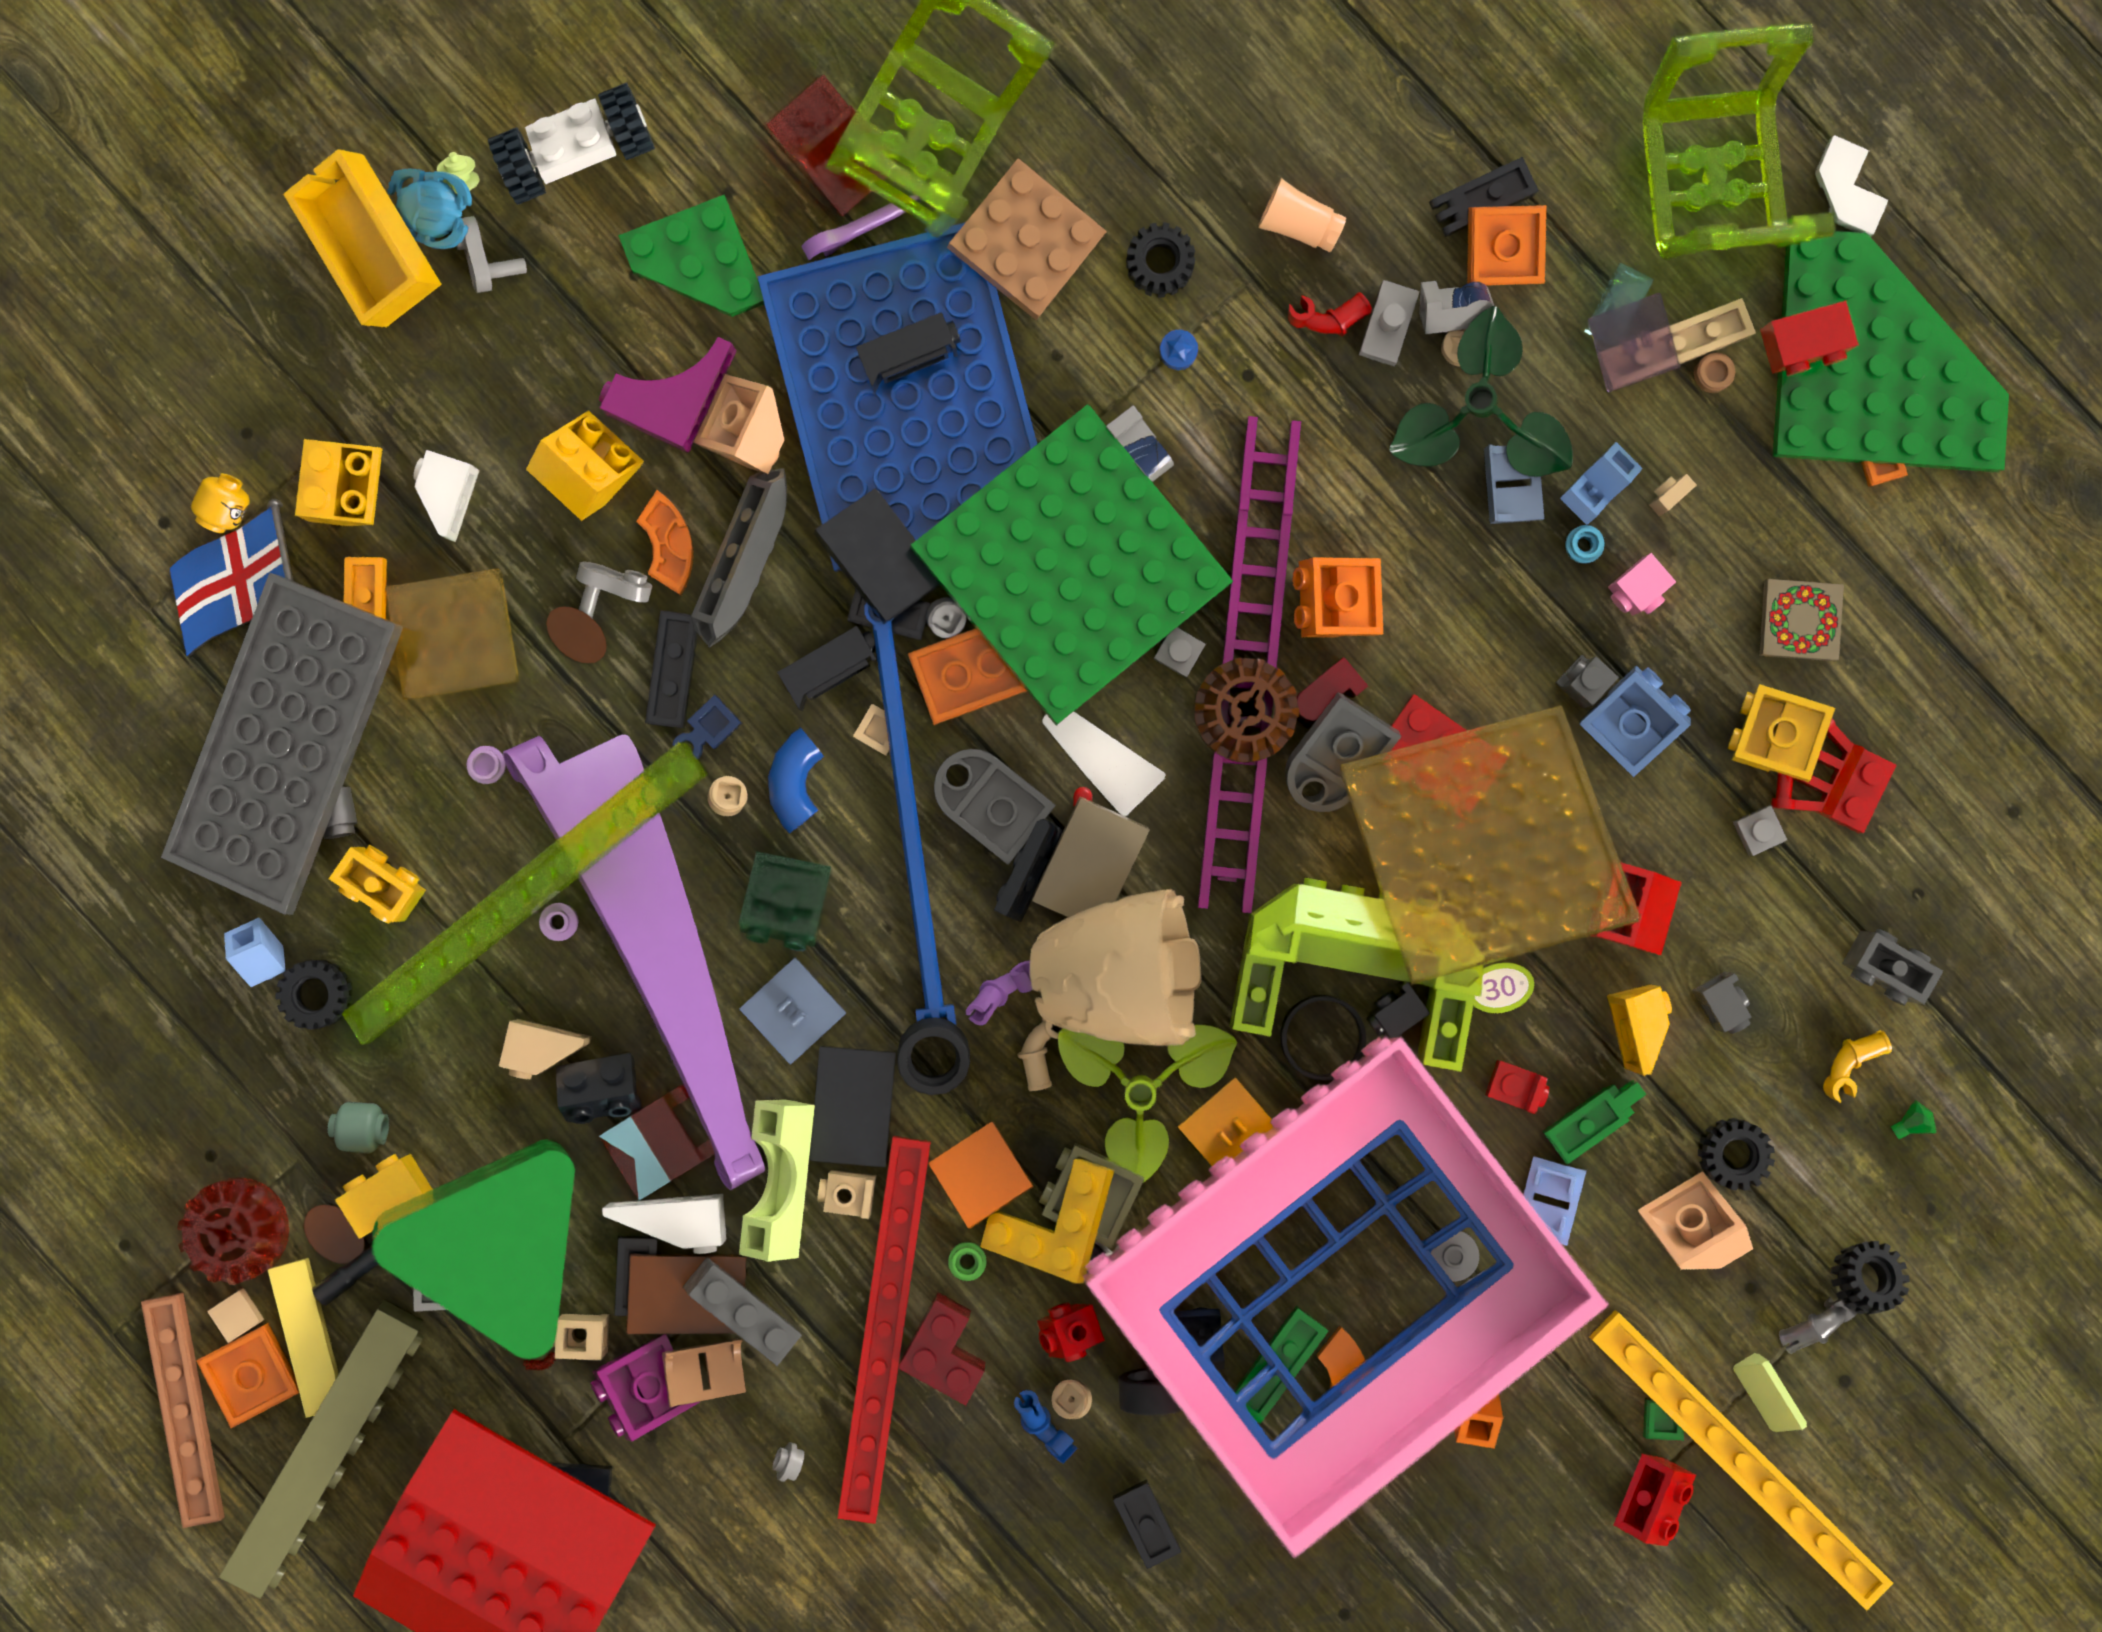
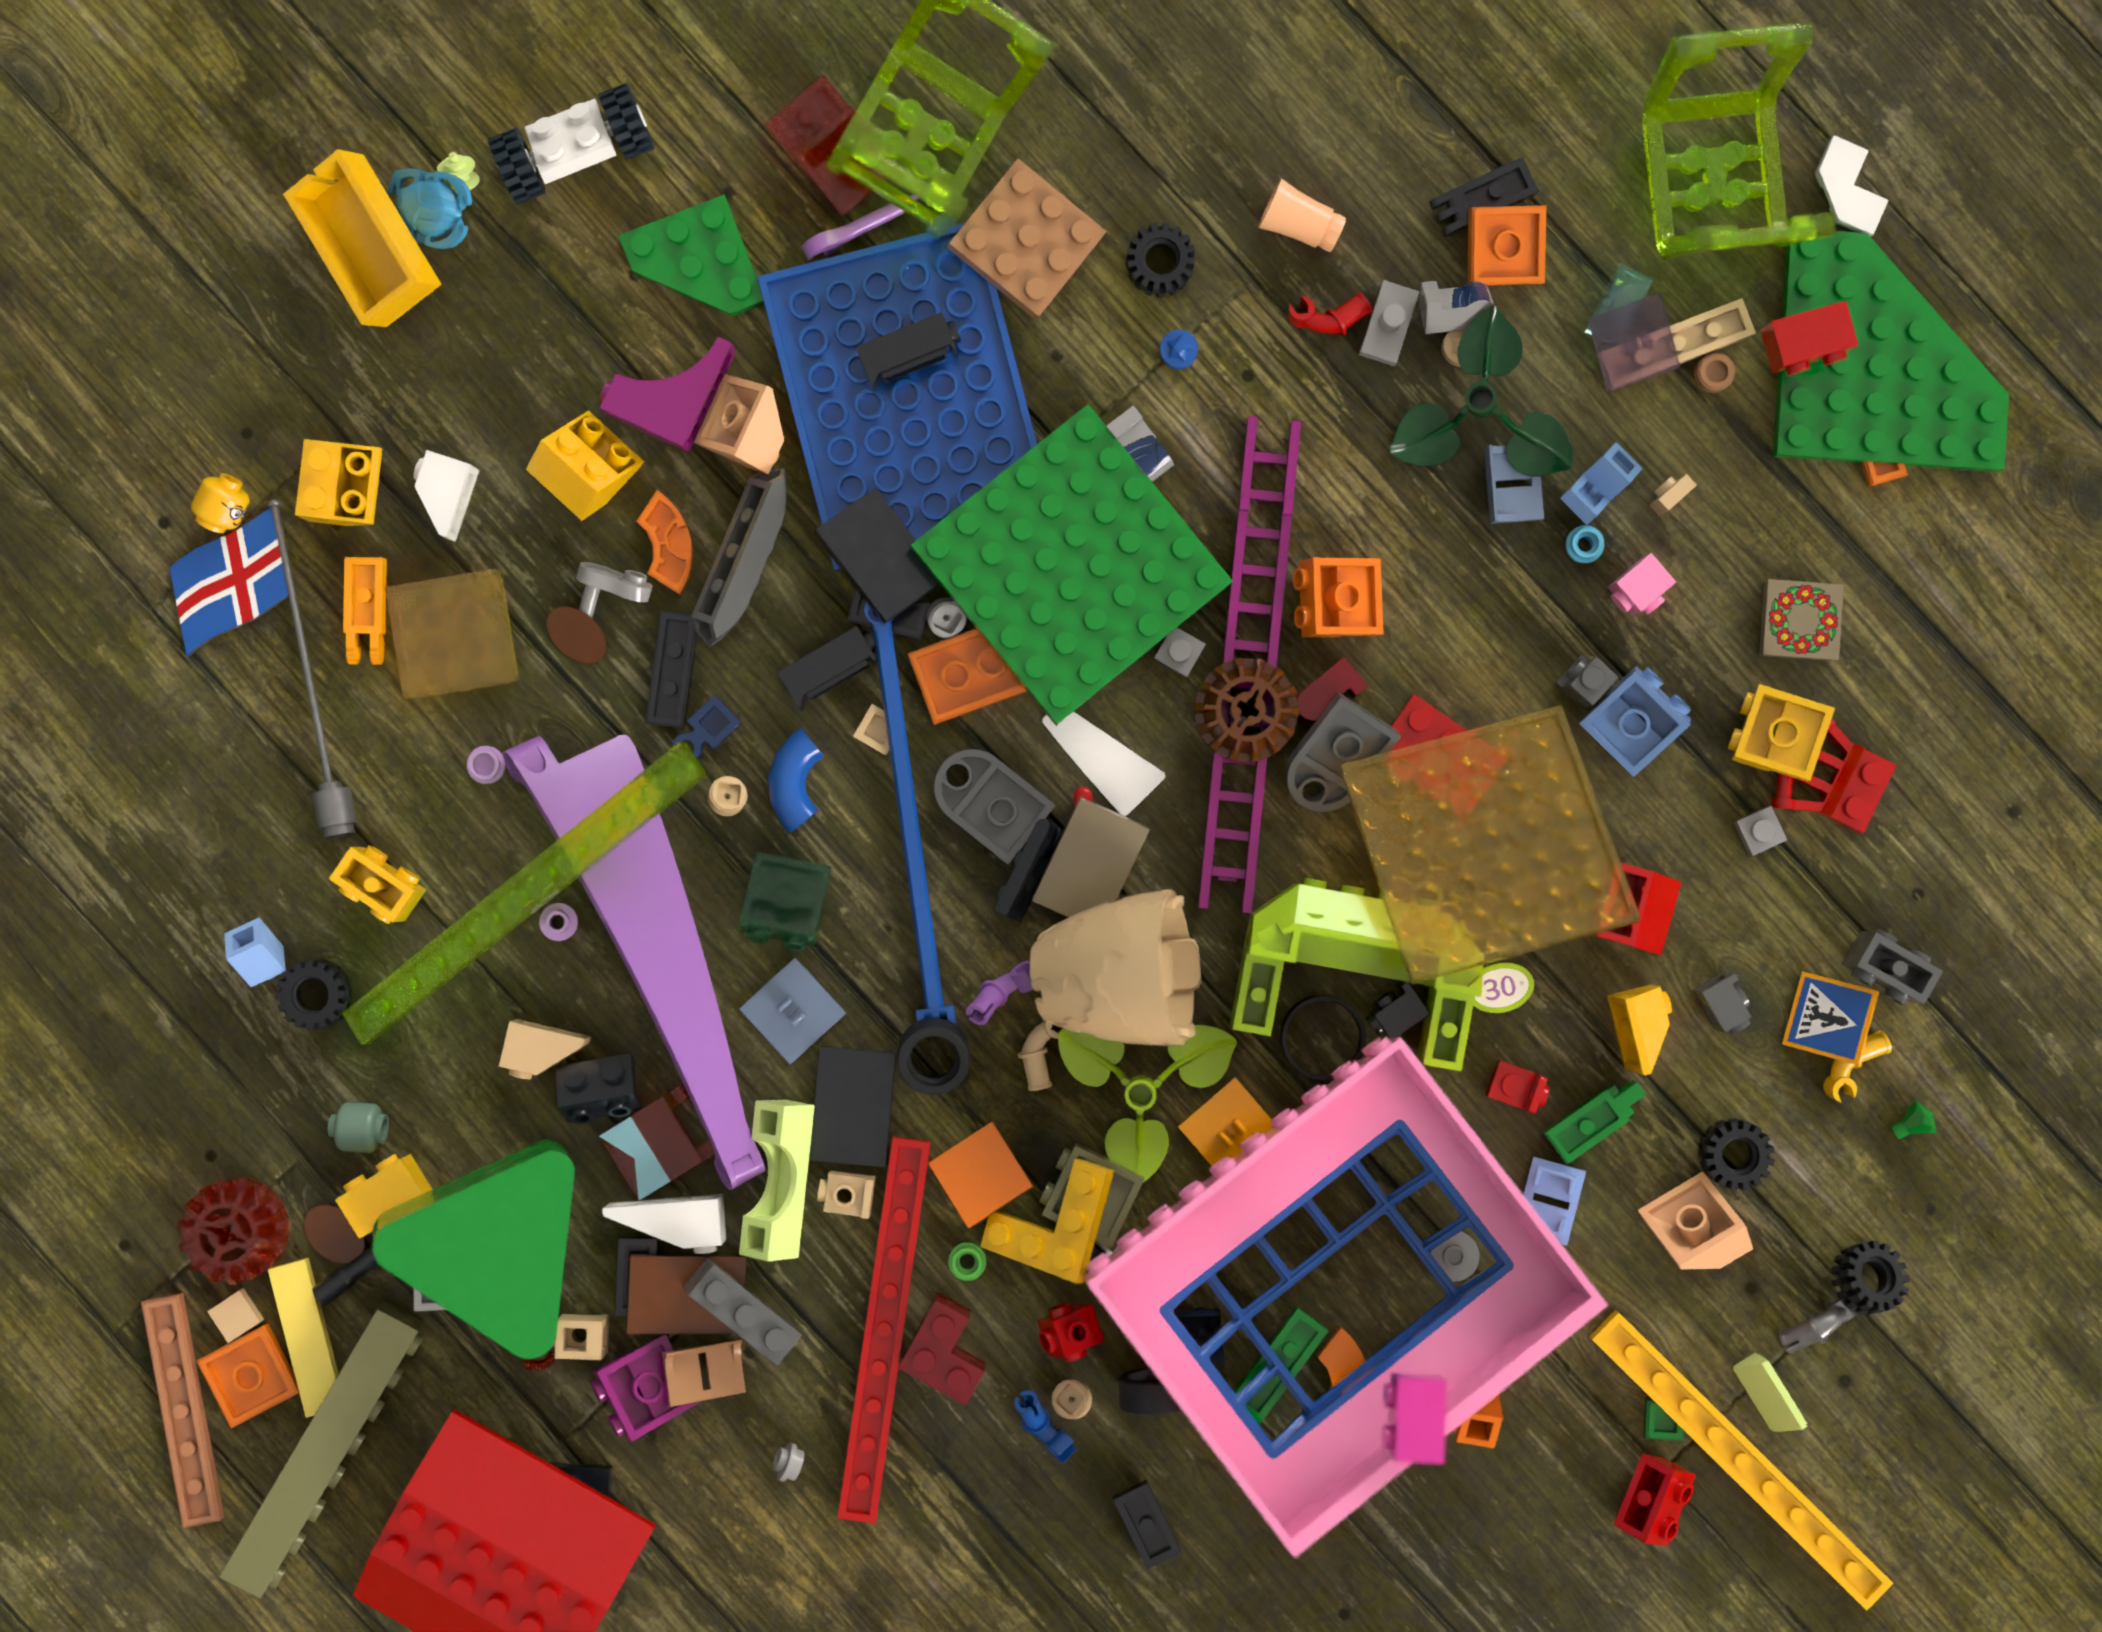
flat silver plate [161,573,403,915] -> none
light grey piece [456,216,527,293] -> none
none -> dark pink brick [1382,1373,1447,1464]
none -> piece [1782,971,1879,1066]

